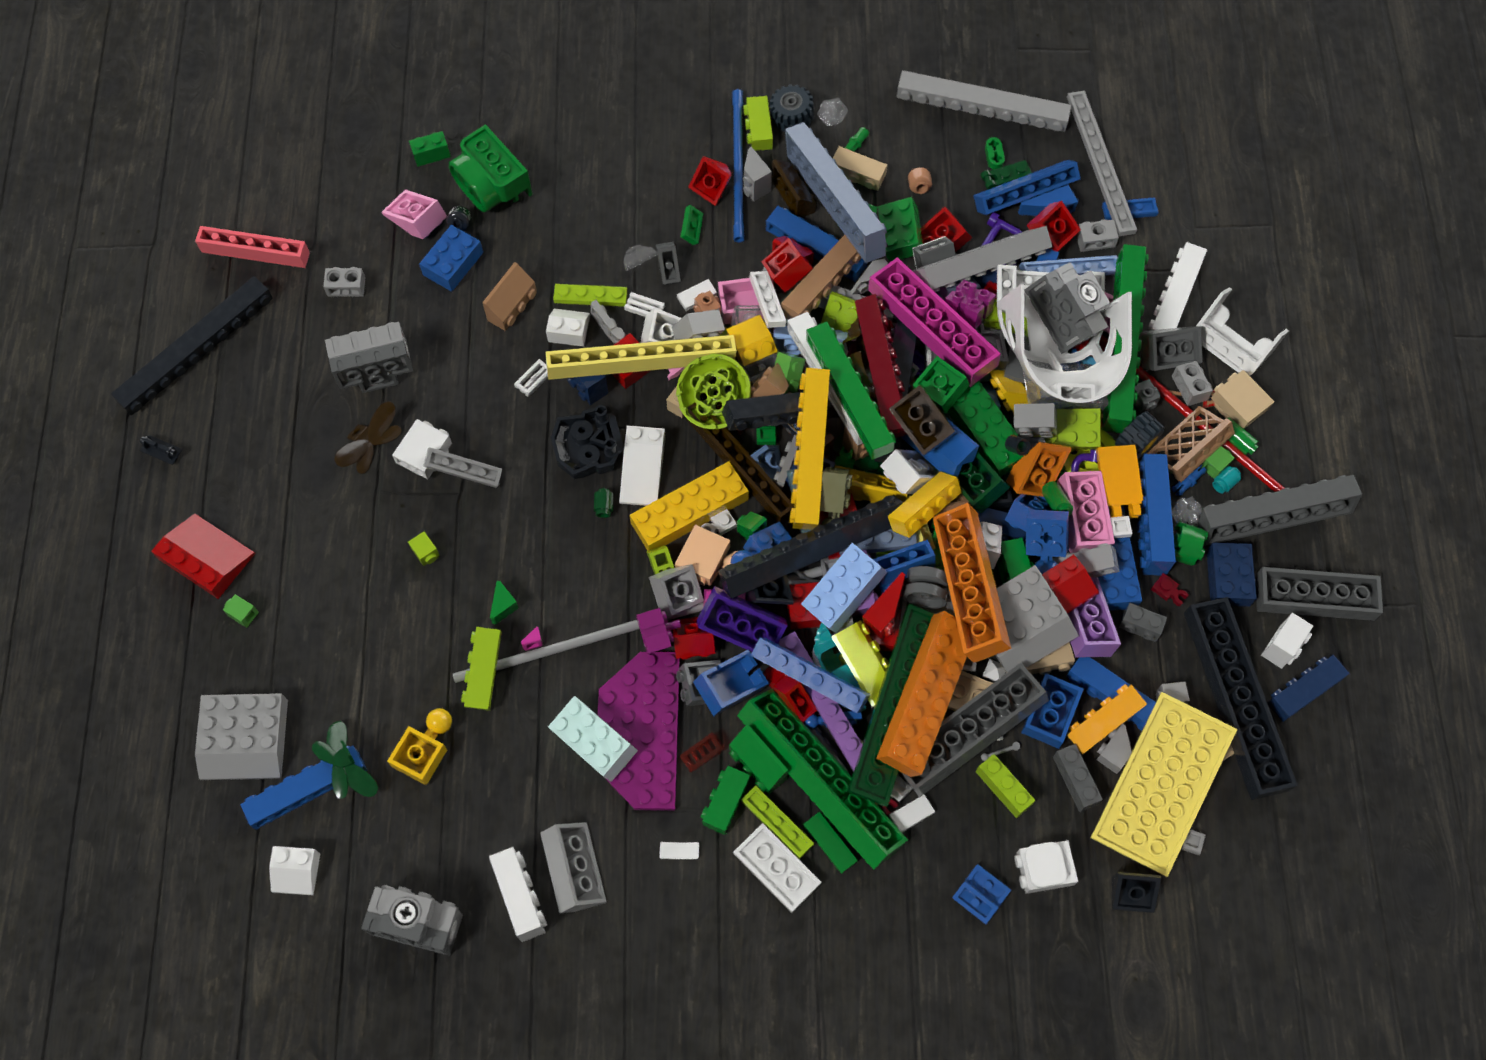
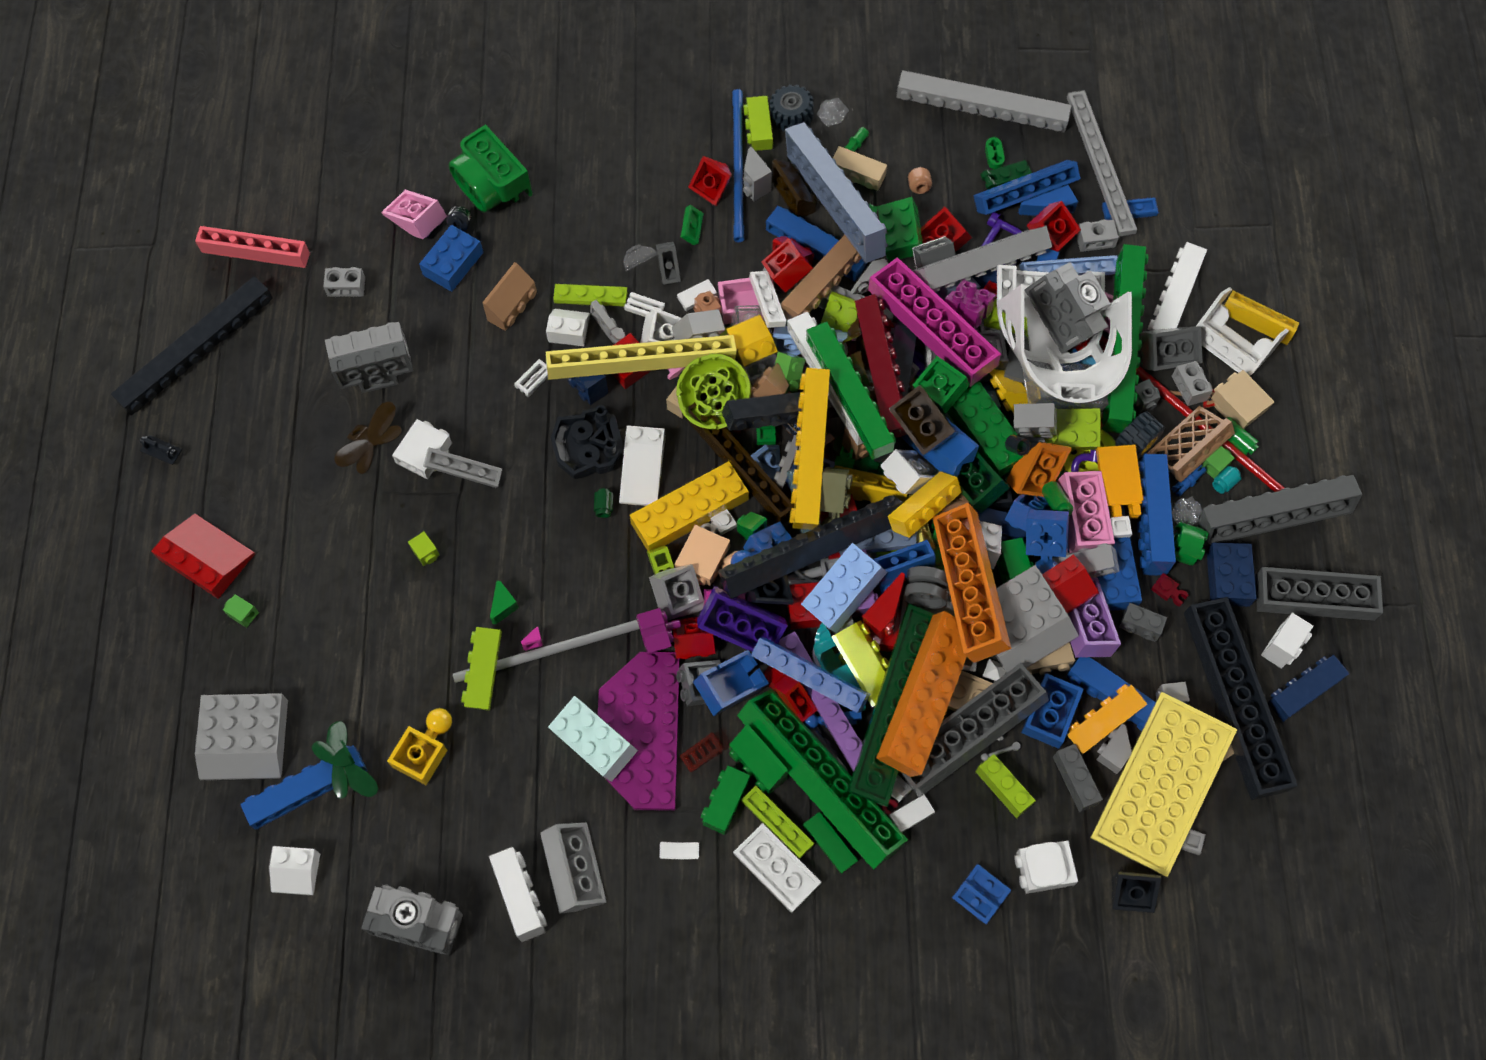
green brick [409,131,451,167] -> none
none -> yellow slope [1224,291,1299,345]

